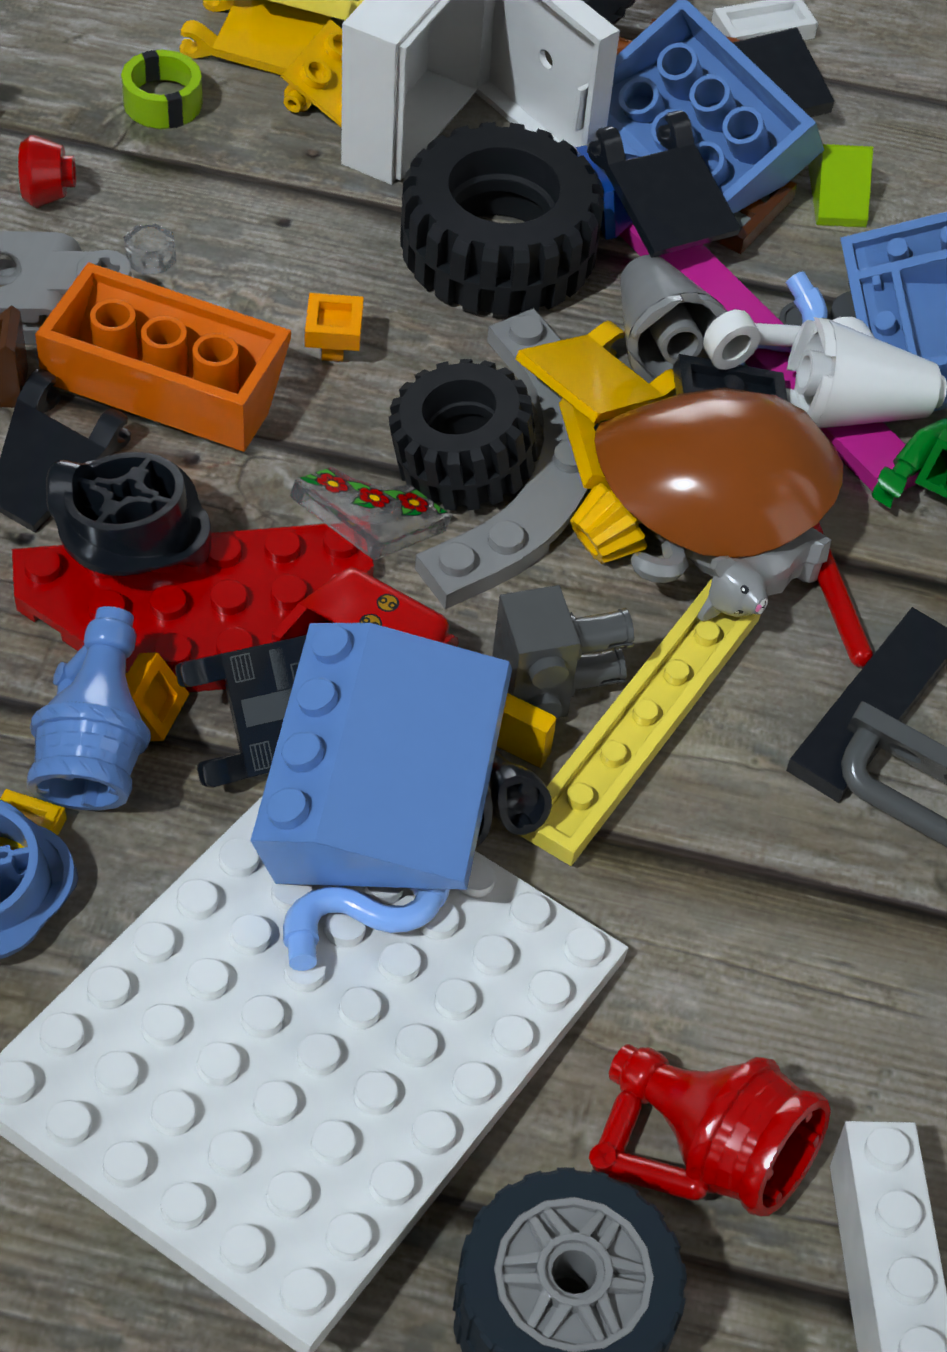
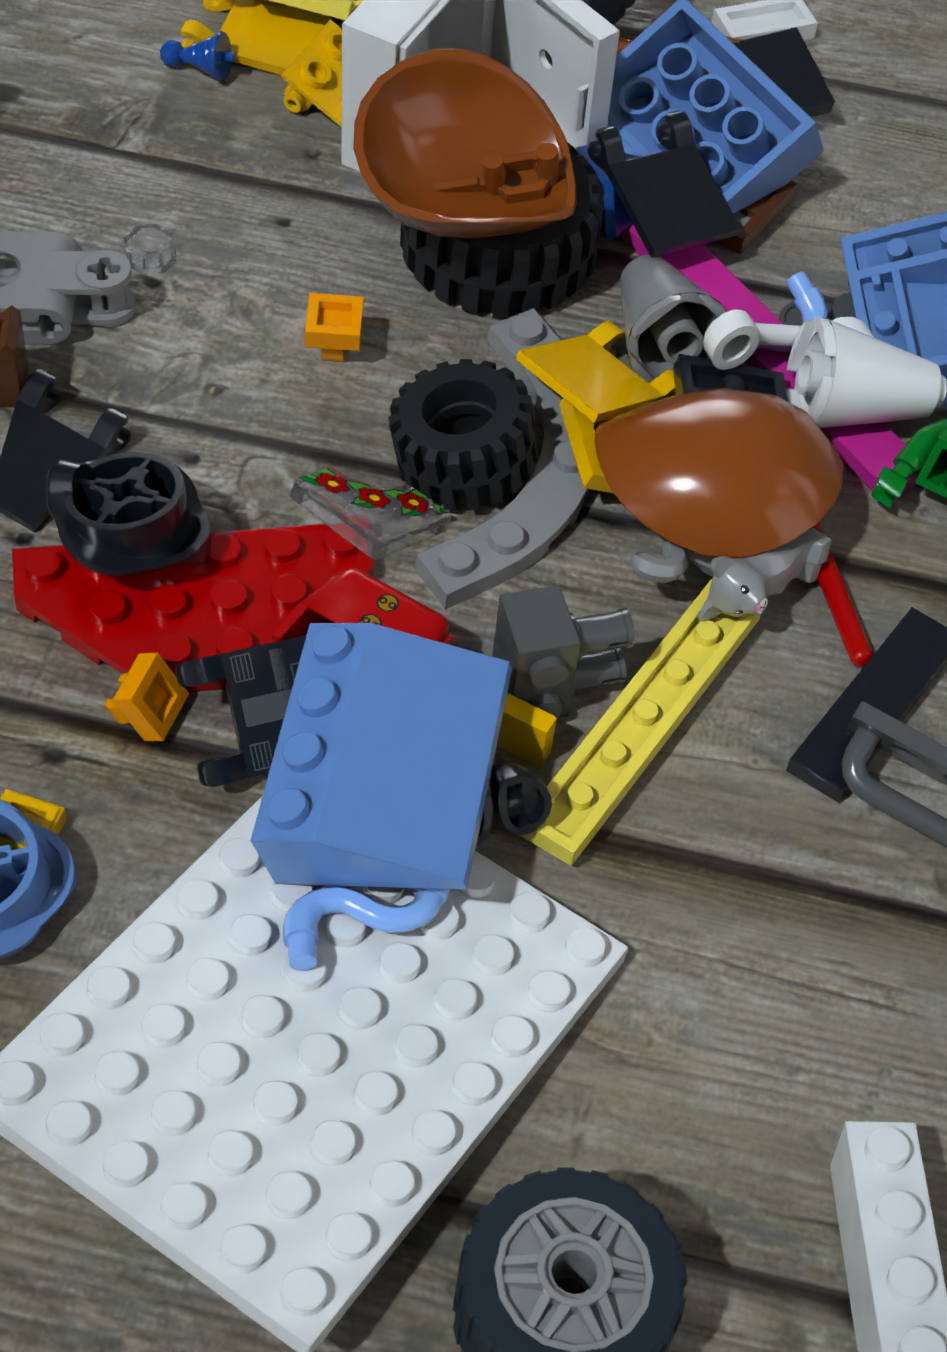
red cone [18,135,76,208] -> none
medium blue piece [27,606,151,811] -> none
orange slope [35,262,291,452] -> none
lime piece [121,49,203,129] -> none
yellow piece [570,483,647,564] -> none
red piece [589,1044,831,1216] -> none
lime slope [808,144,873,227] -> none
none -> blue piece [160,31,237,82]
none -> dark orange piece [353,48,577,238]

